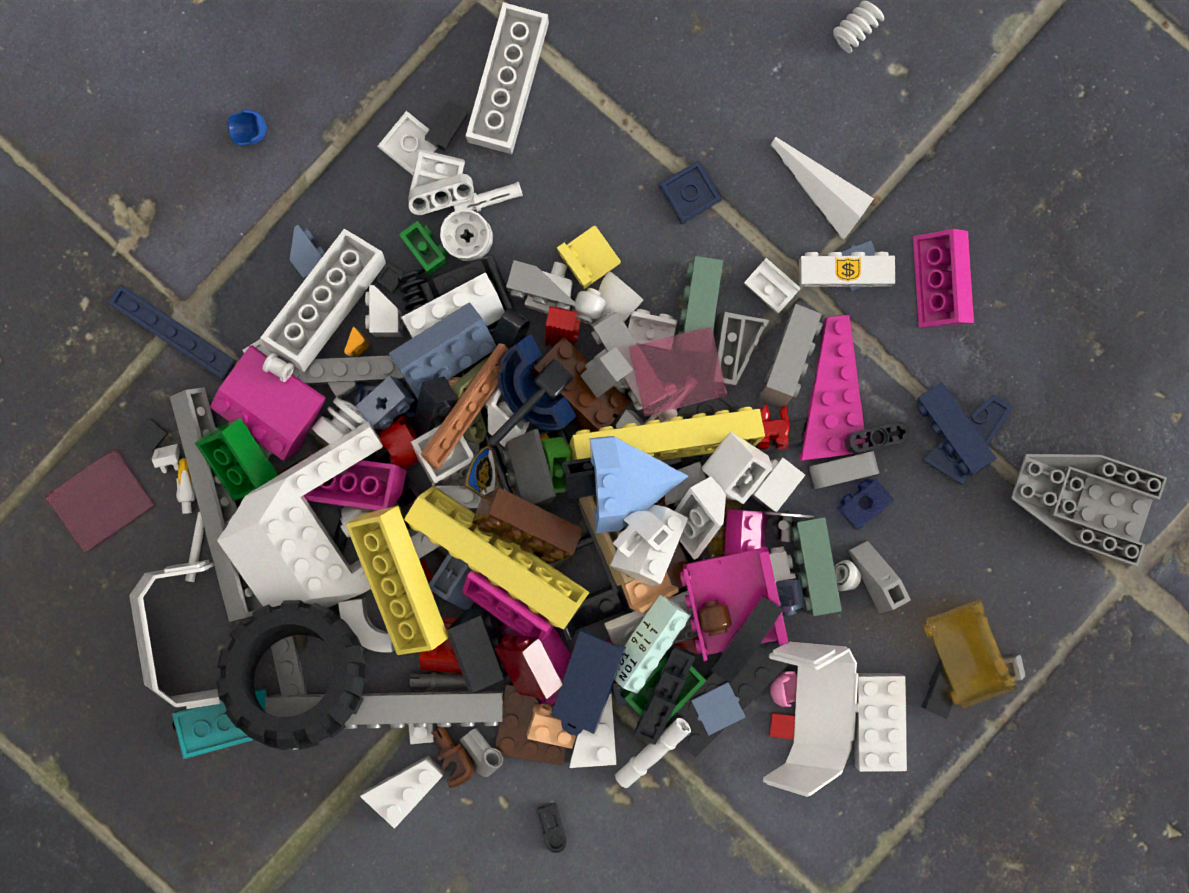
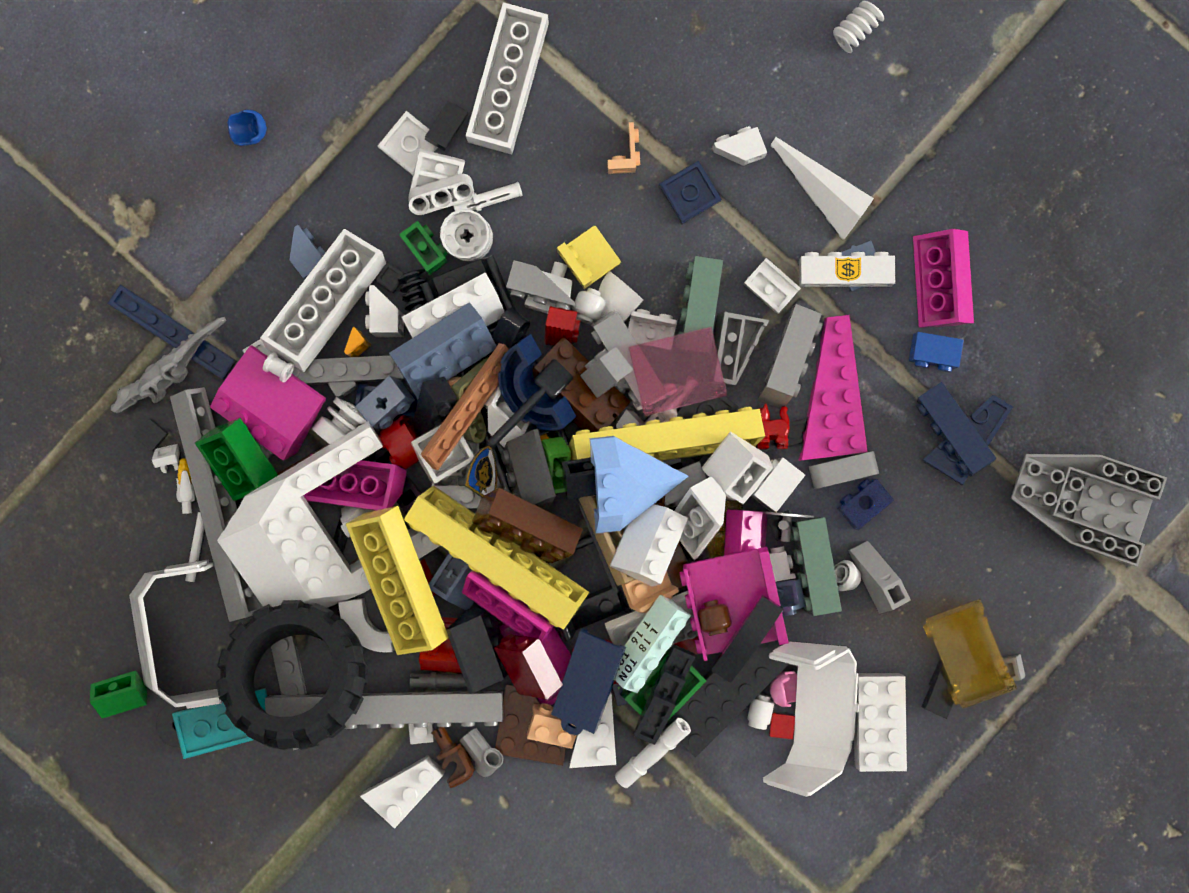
clear pink piece [45,448,154,553] -> none
black piece [537,803,567,853] -> none
white brick [613,511,674,558] -> none
sand blue piece [691,682,745,735] -> none
black beam [844,422,909,453] -> none
none -> green brick [90,670,147,718]
none -> light grey animal [111,317,226,413]
none -> light nougat bracket [607,122,640,174]
none -> white slope [712,126,767,166]
none -> white brick [747,694,774,730]
none -> blue brick [909,332,964,372]

